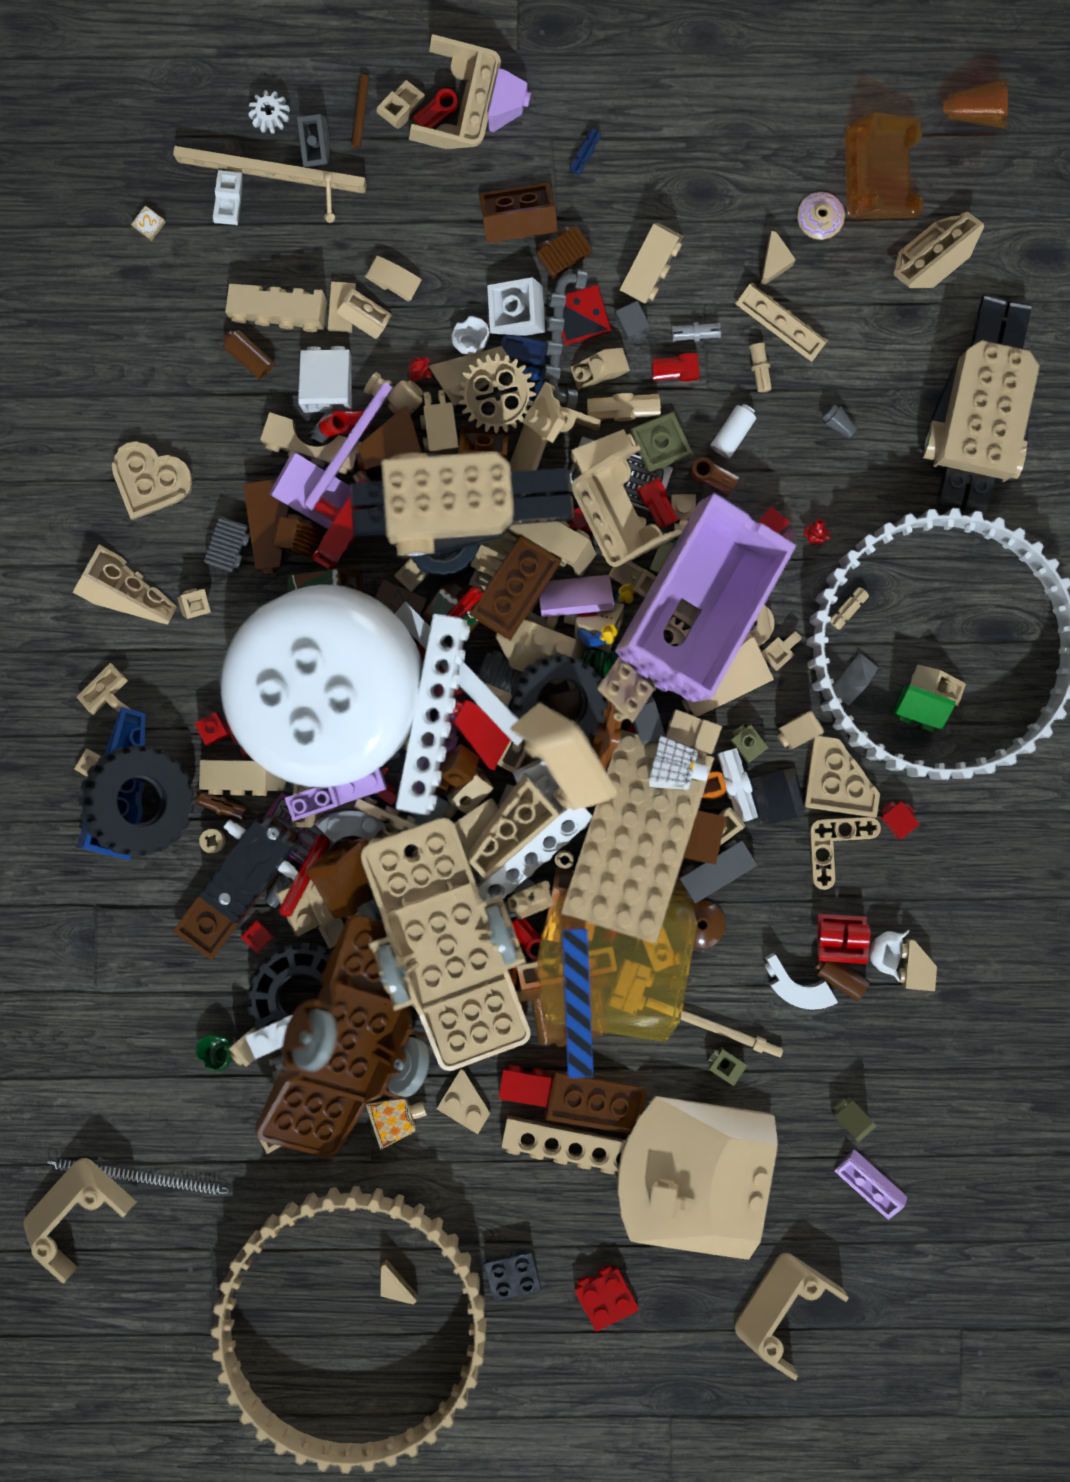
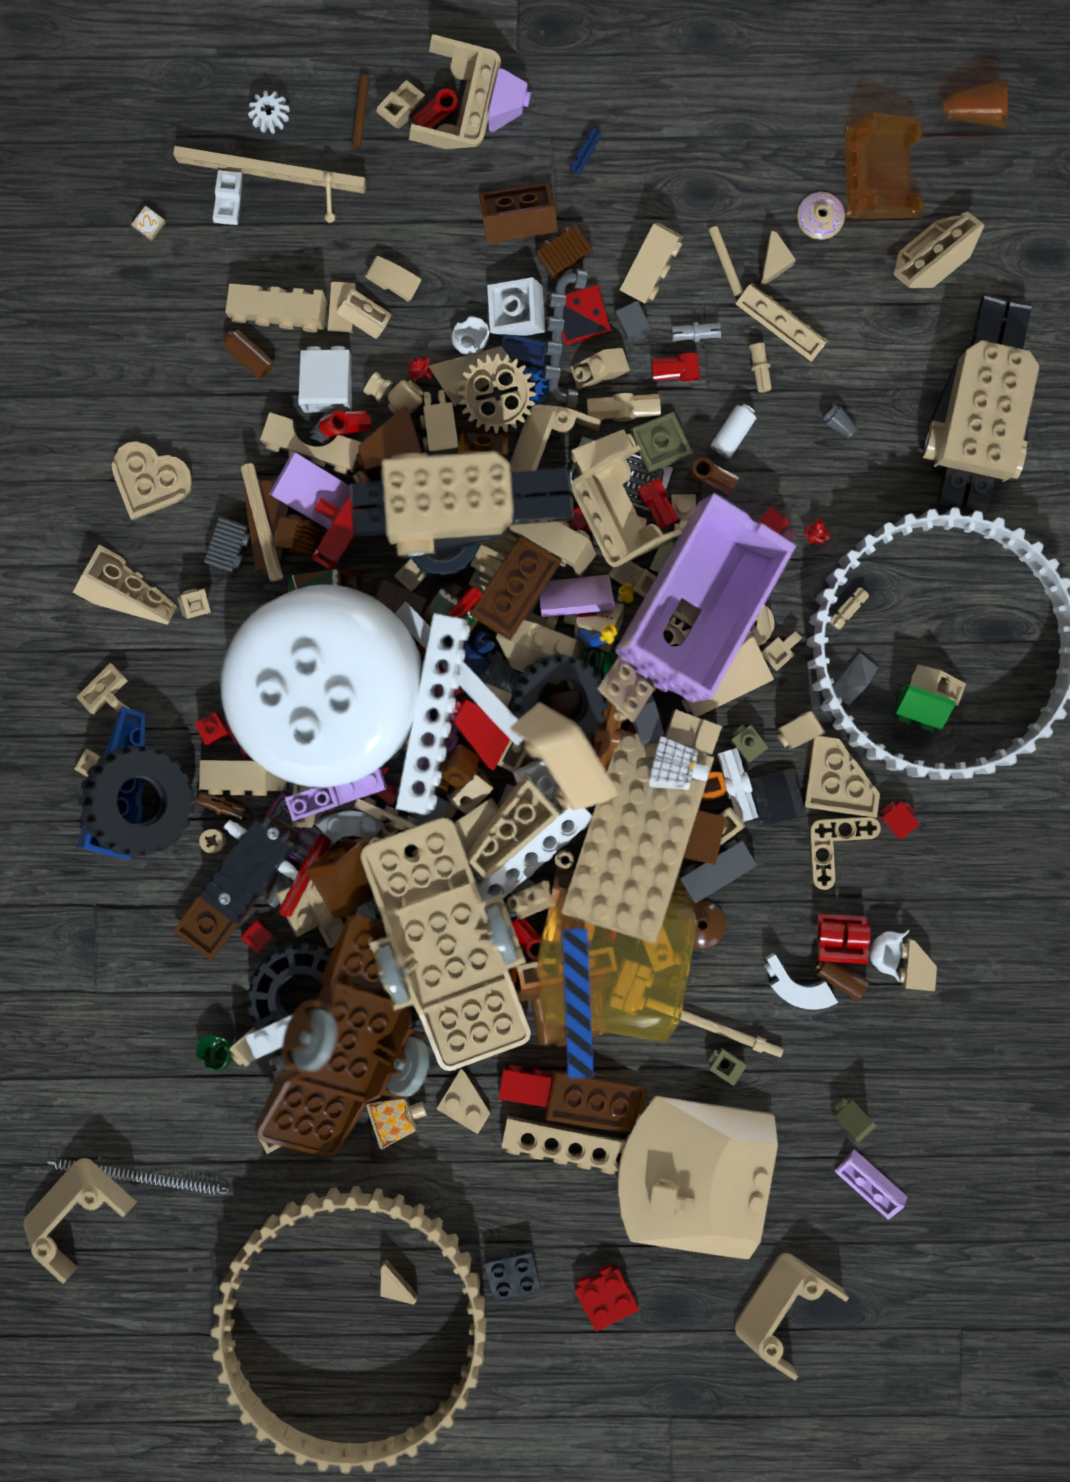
dark grey slope [297,114,330,167] -> none
lavender tile [304,383,392,511] -> none
tan wing [523,382,565,443] -> none
none -> tan axle [241,463,283,582]
none -> dark blue brick [462,631,495,677]
none -> tan bar [709,226,743,297]

